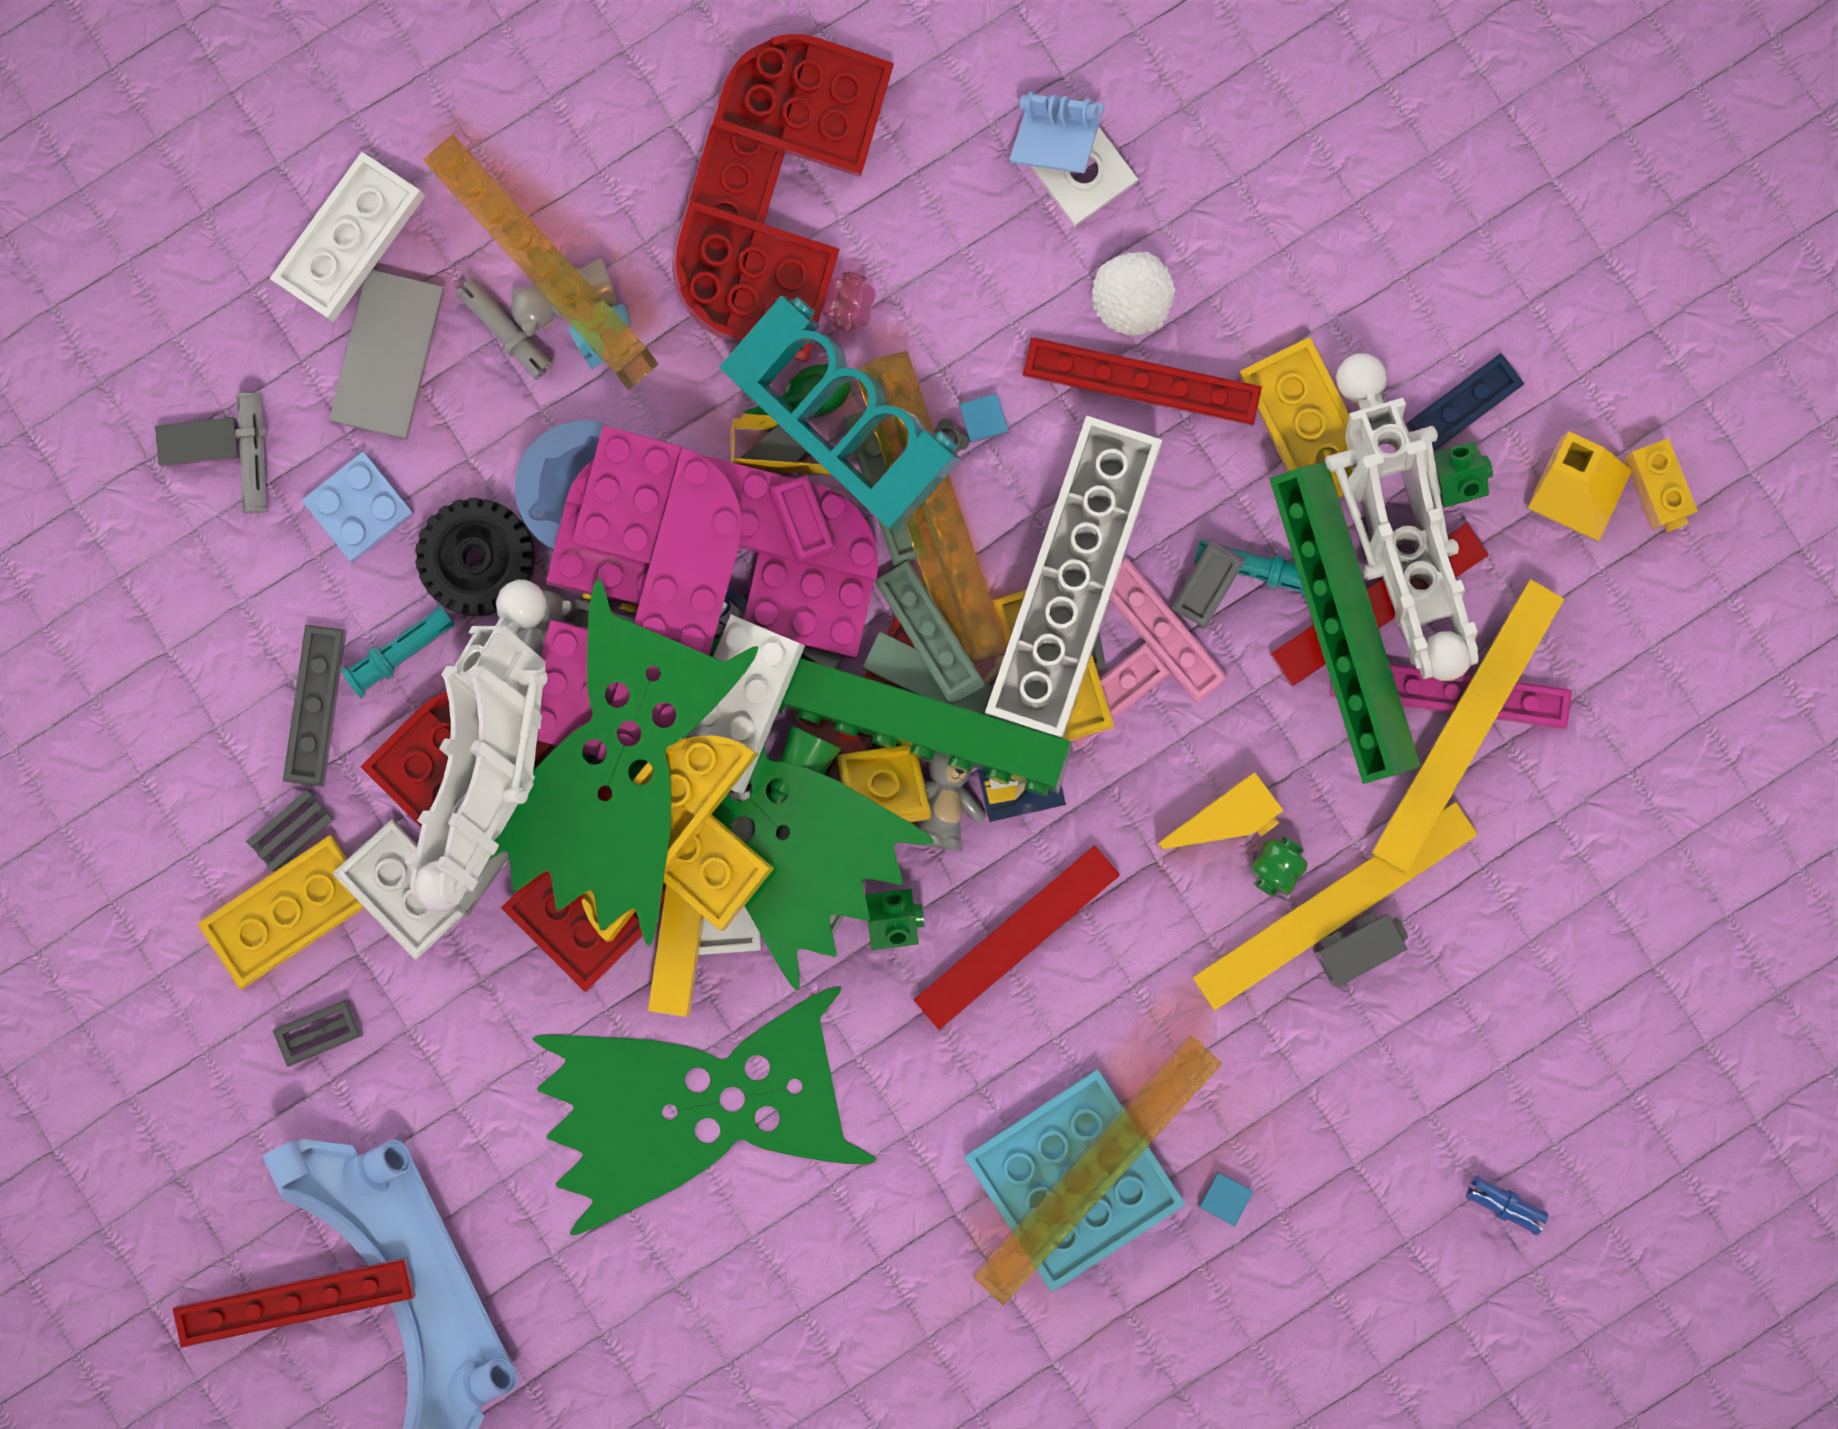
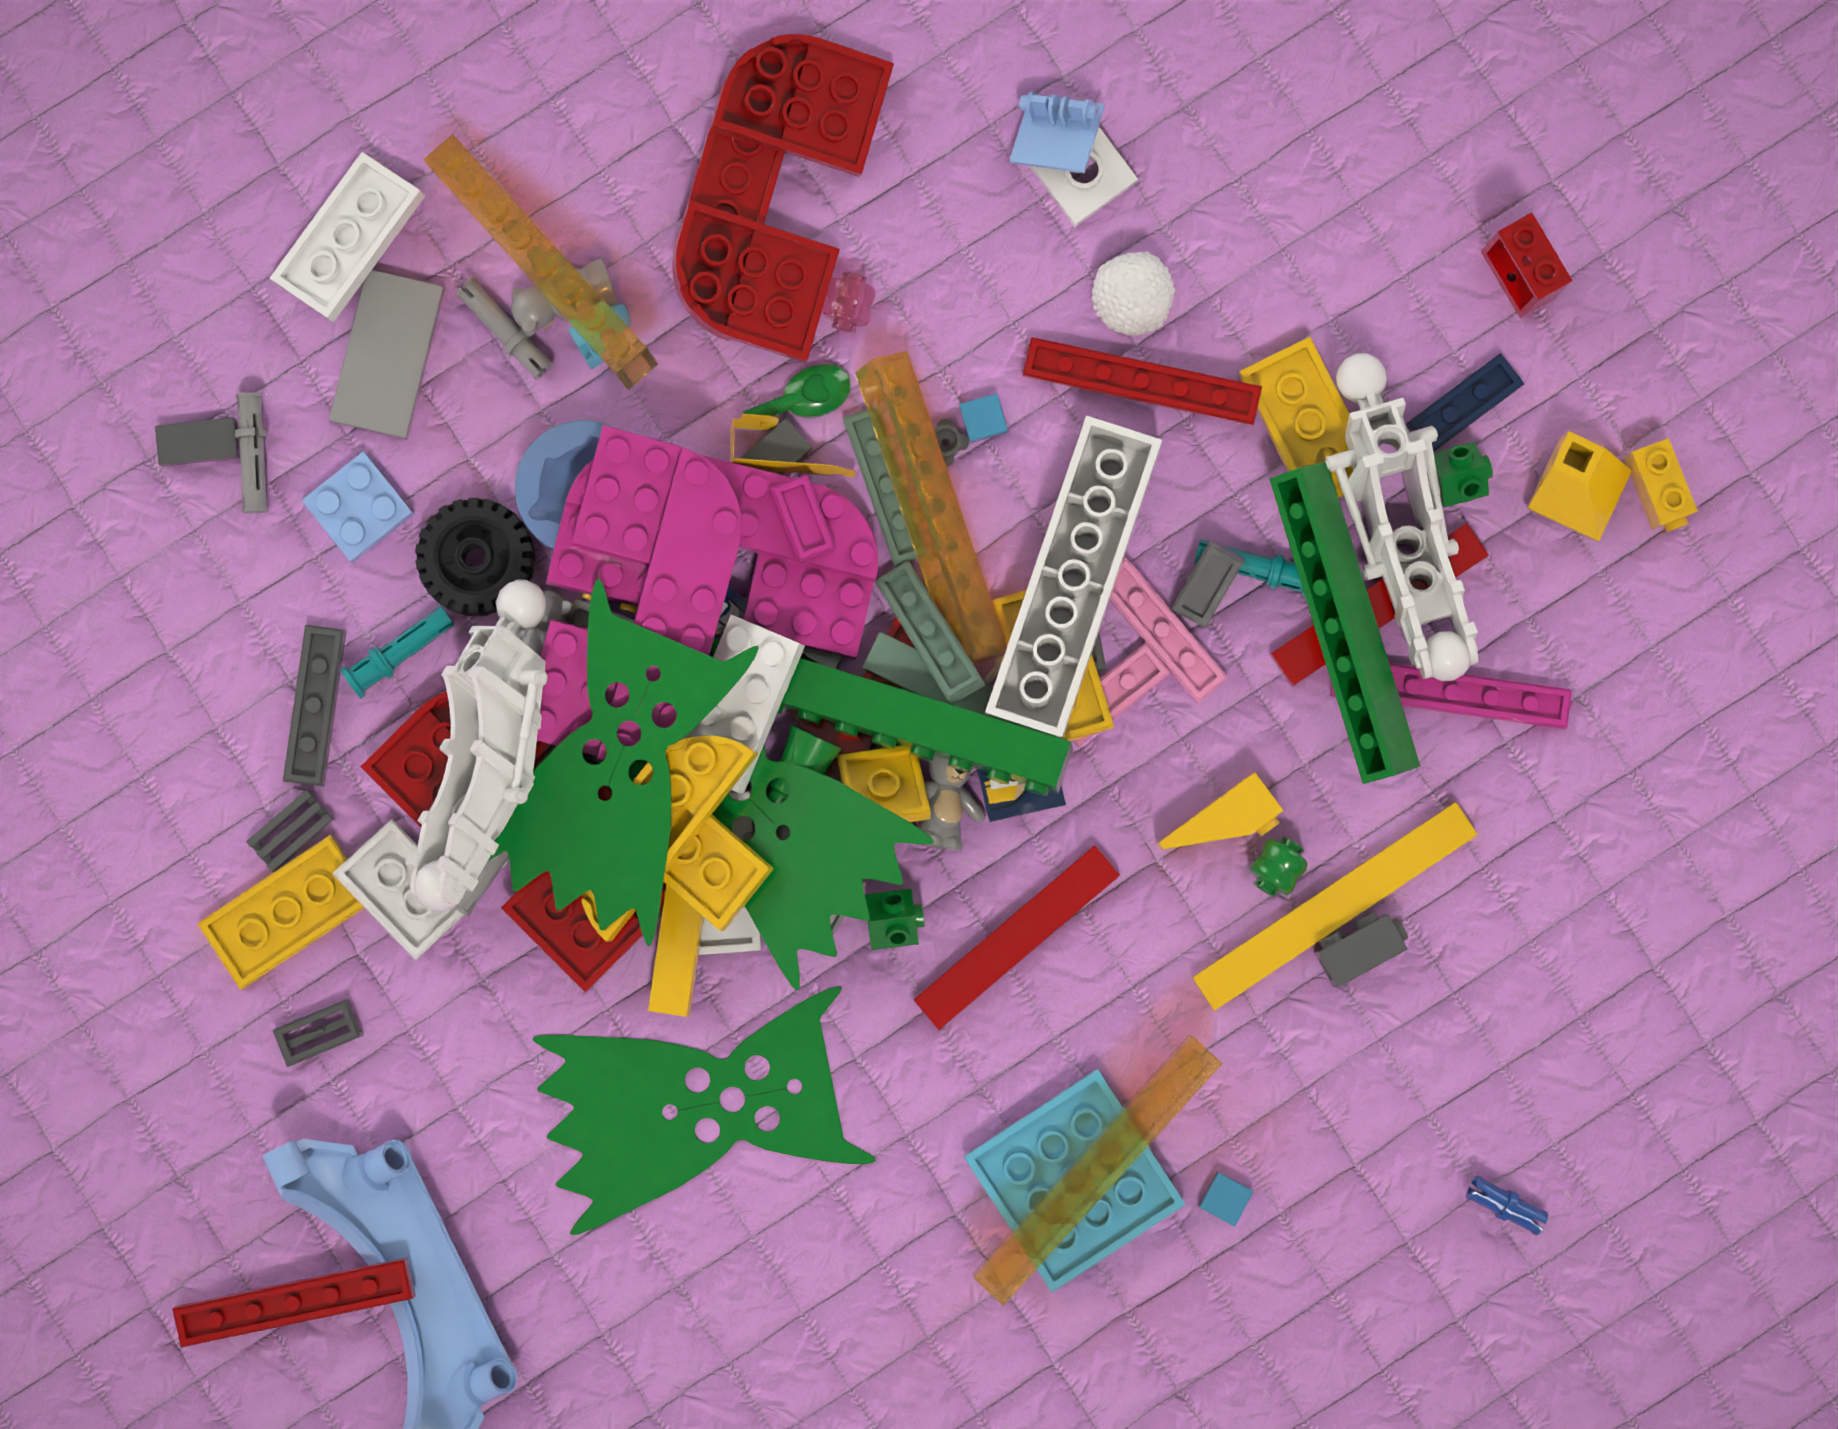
teal fence [719,295,962,530] -> none
yellow tile [1371,579,1565,873] -> none
none -> red window [1481,212,1573,319]

